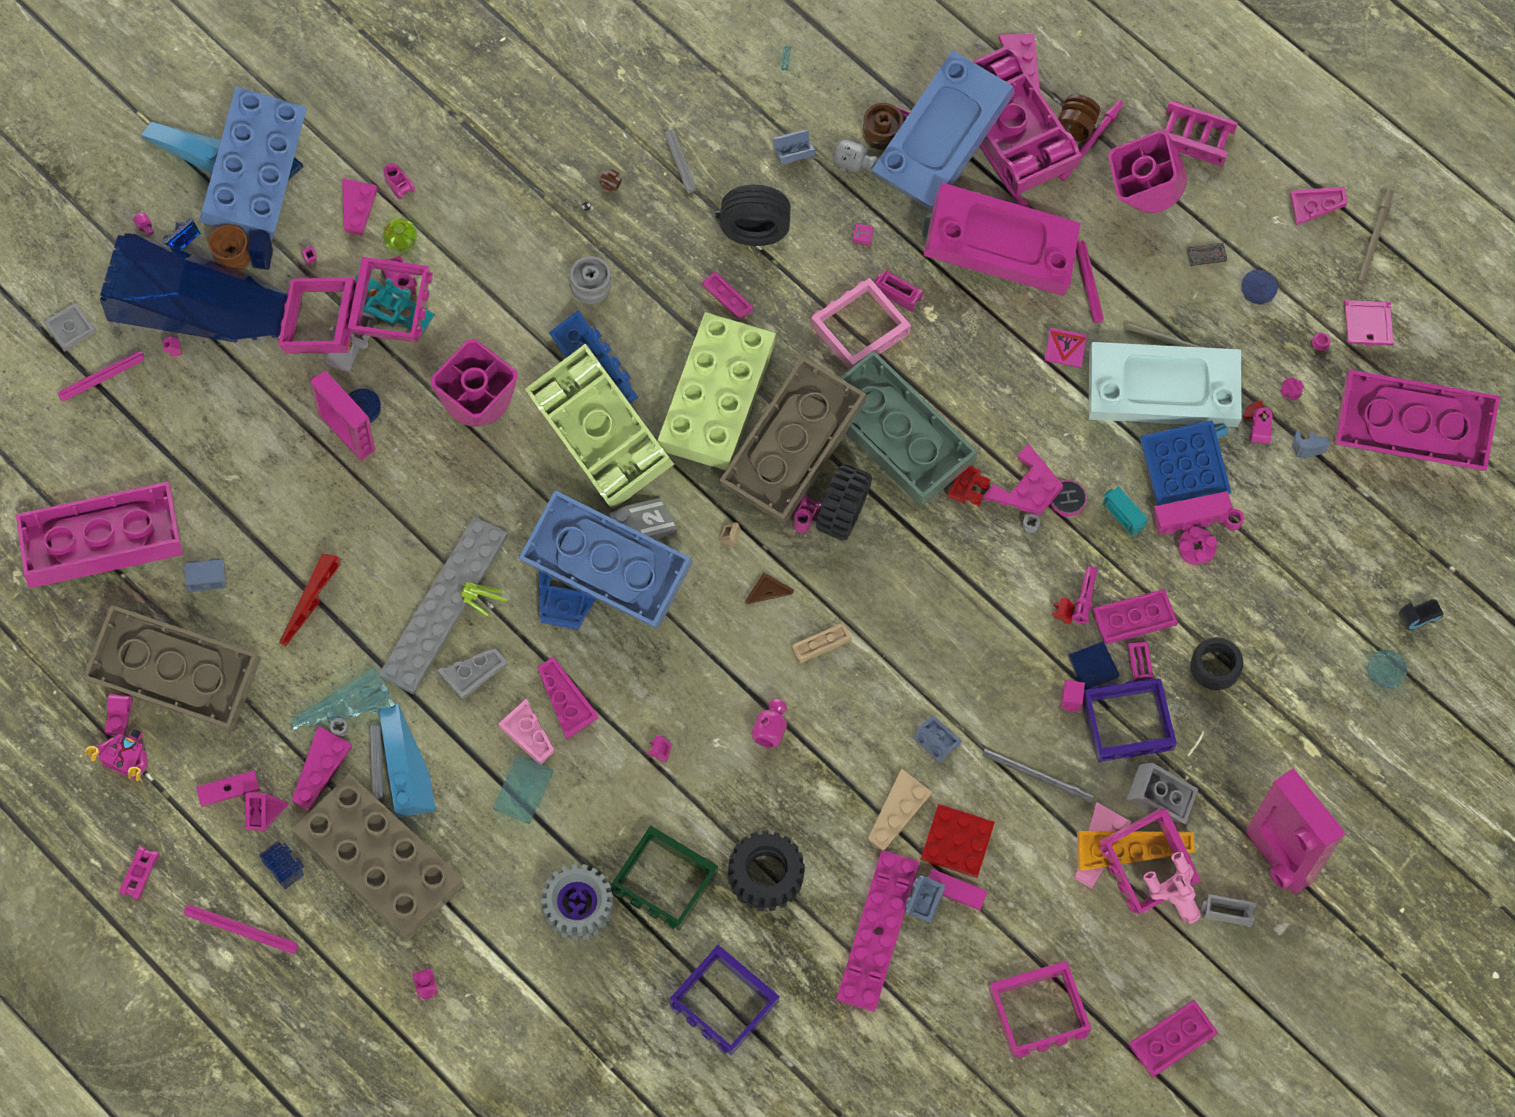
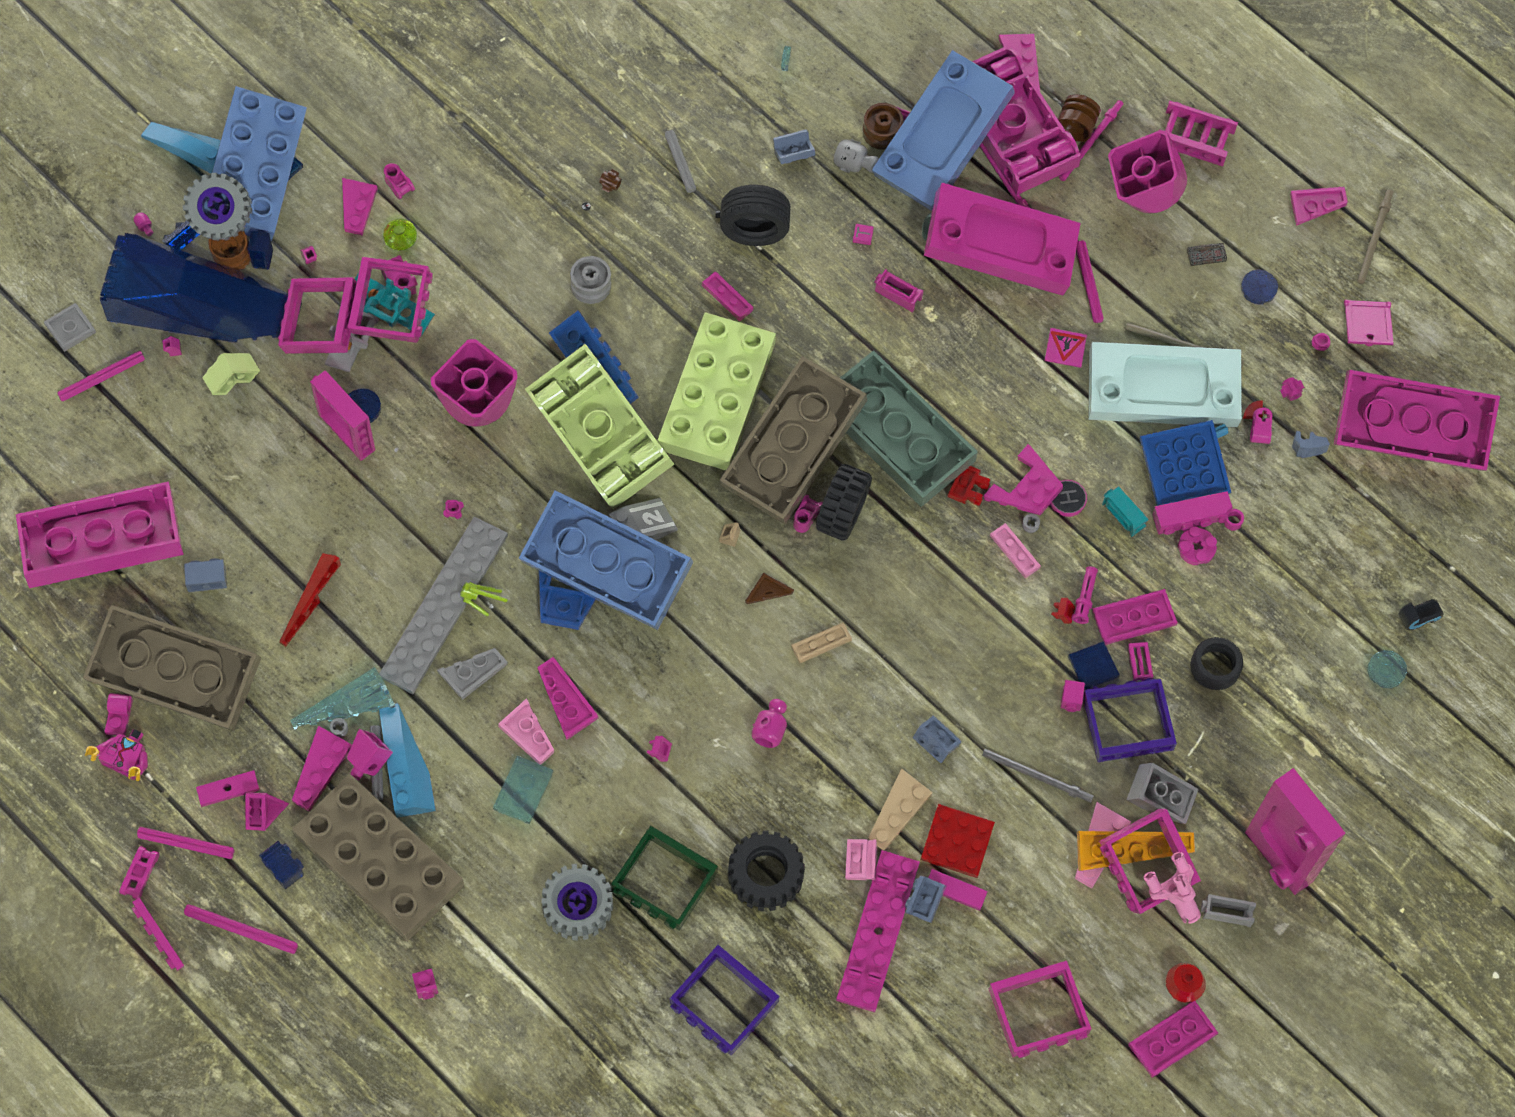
bright pink window [811,278,911,370] -> none
none -> dark pink wing [132,898,184,971]
none -> dark pink axle [137,827,235,859]
none -> light grey wheel [183,173,252,241]
none -> yellowish green brick [202,353,260,395]
none -> dark pink torso [347,729,393,780]
none -> dark pink plate [443,500,464,519]
none -> bright pink plate [845,839,877,880]
none -> bright pink tile [990,523,1041,578]
none -> red cone [1166,963,1206,1003]

